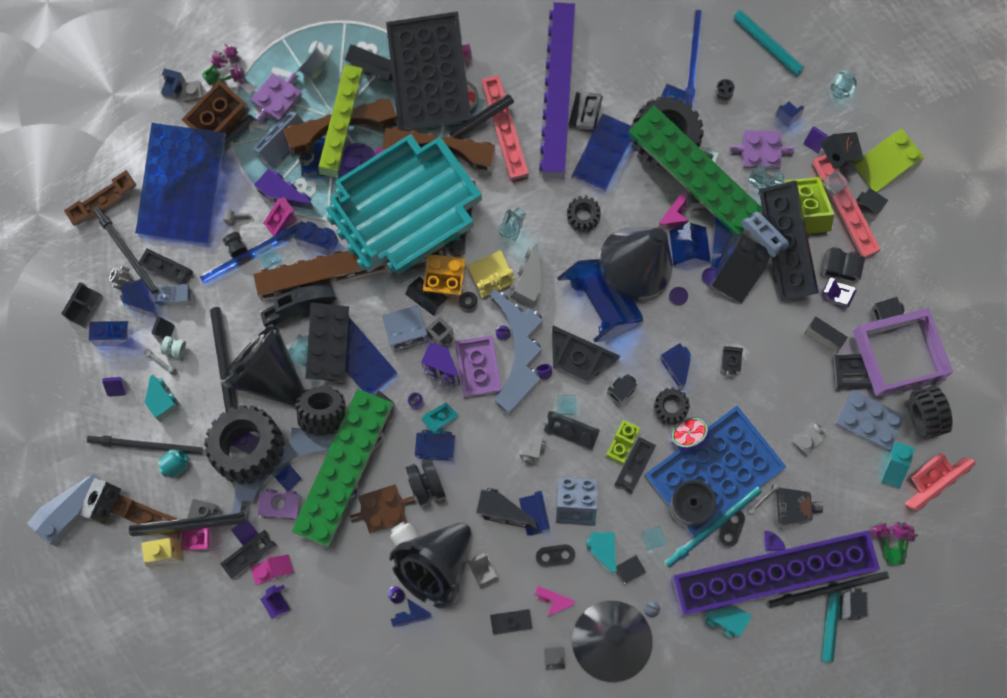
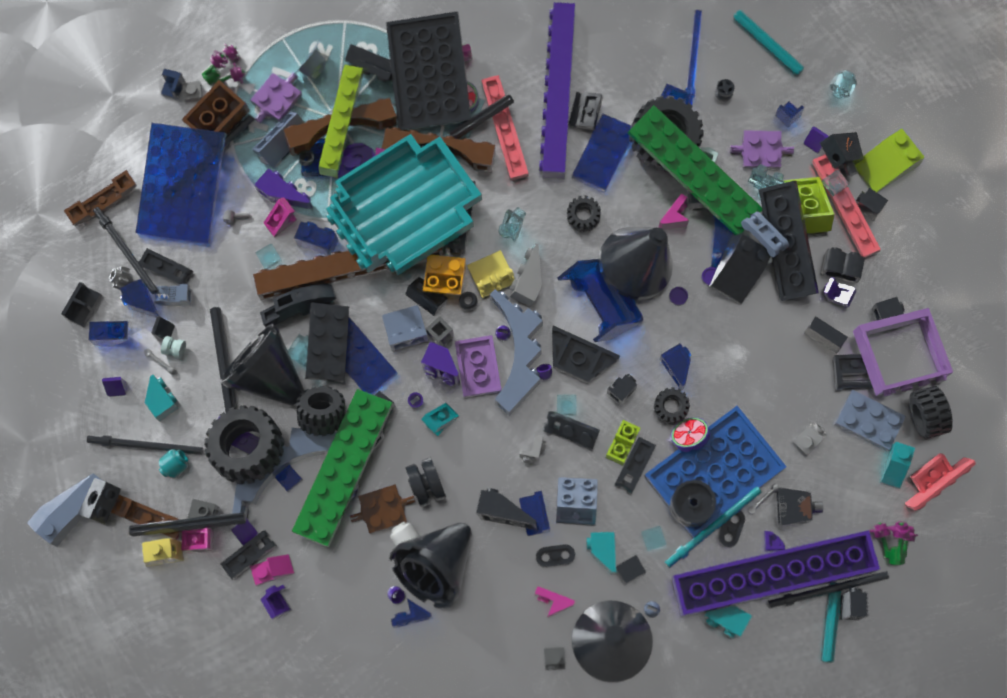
clear blue bar [199,223,302,282] -> none
black wheel [222,232,247,258] -> none
medium lavender brick [258,489,302,520] -> none
clear blue brick [415,430,456,461] -> none
light grey bracket [468,553,499,589] -> none
black plate [490,609,533,635] -> none
clear blue slope [669,222,711,267] -> none
black brick [720,346,743,377] -> none

